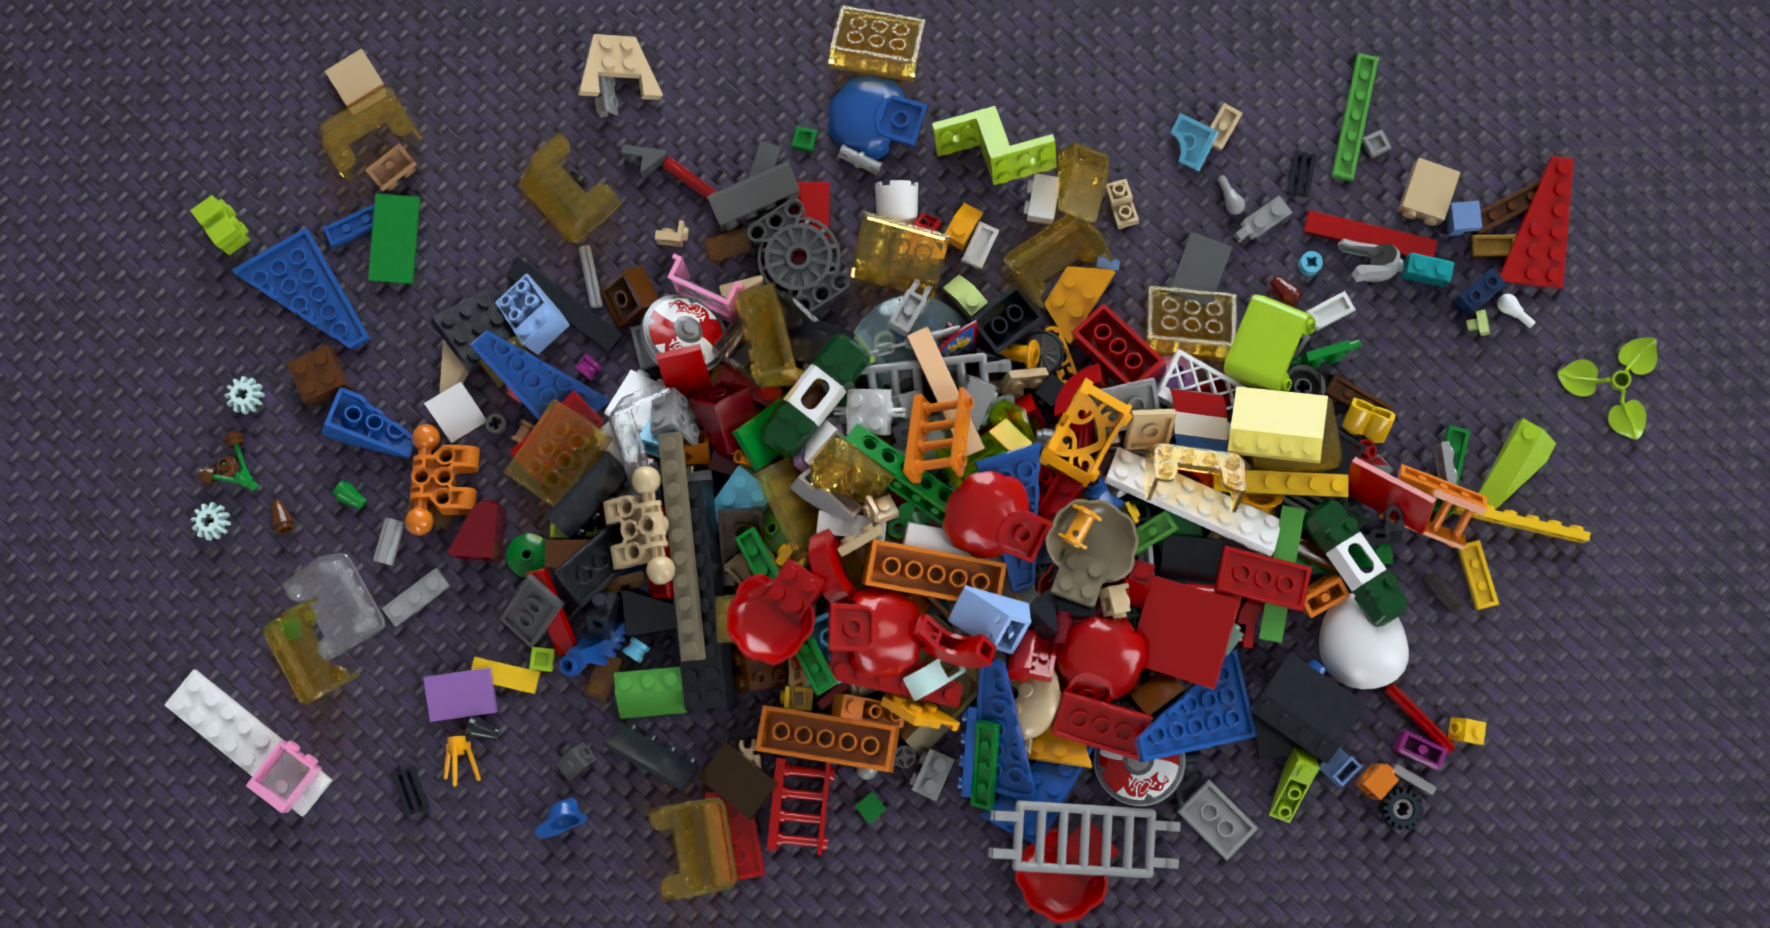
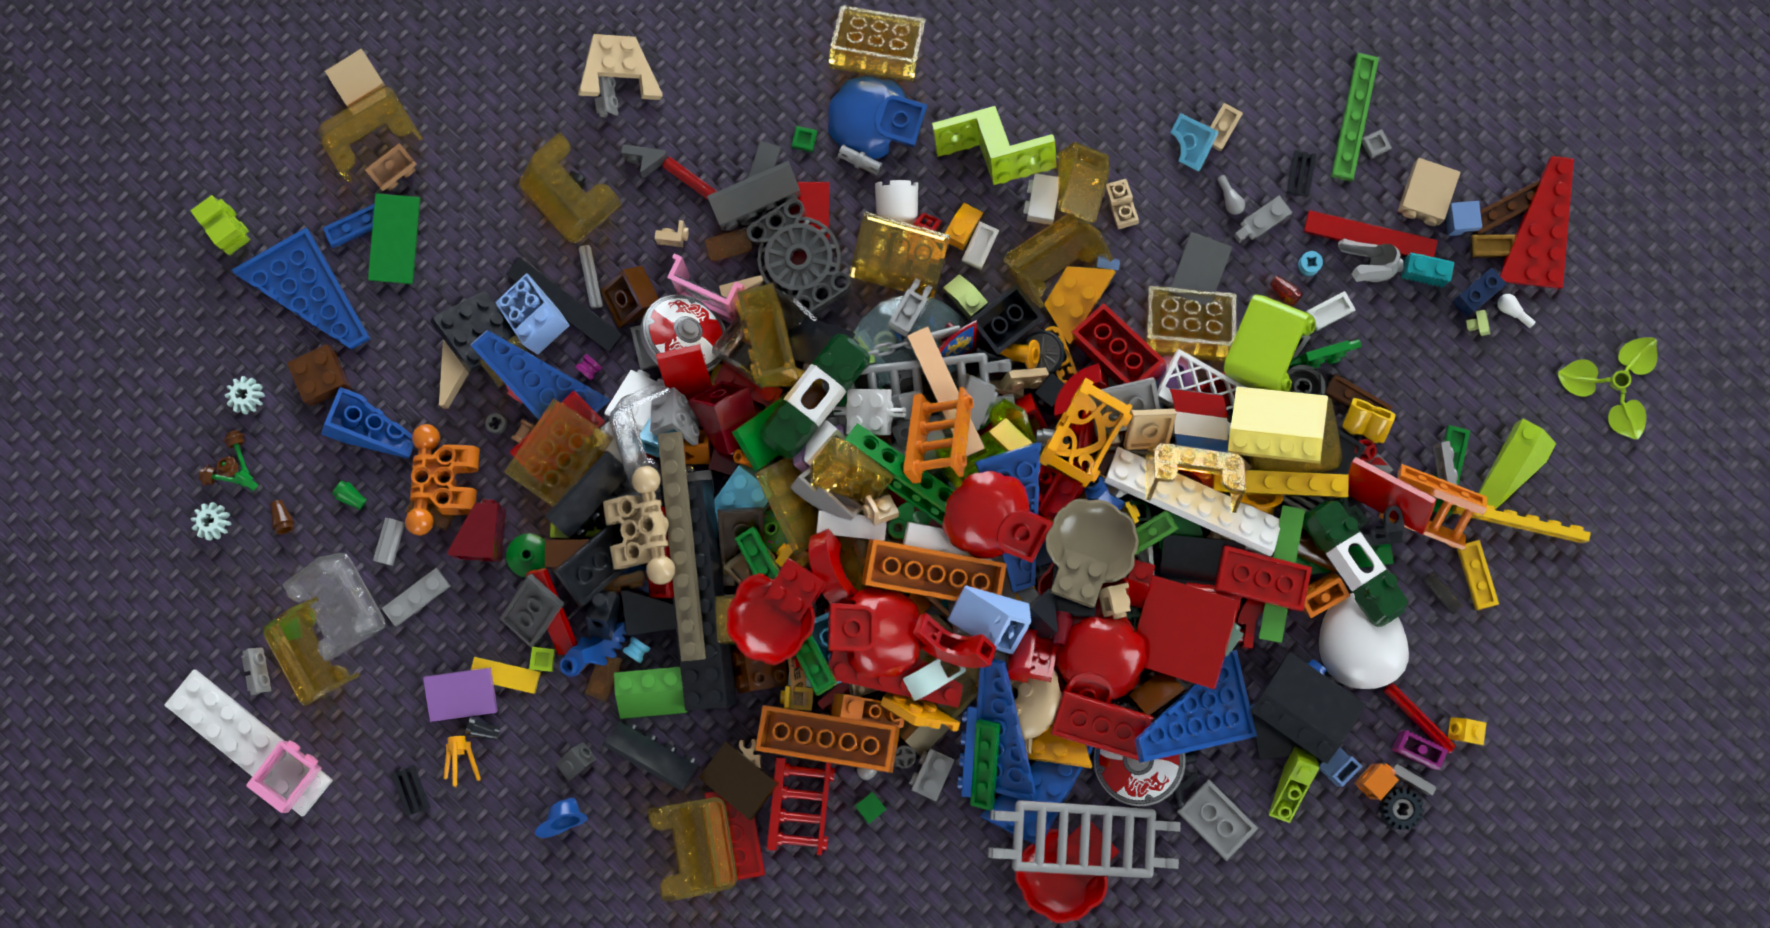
white sticker [424,381,486,443] -> none
tan plate [837,523,884,557] -> none
light orange hose [1058,504,1102,550] -> none
none -> light grey hinge [241,648,271,696]

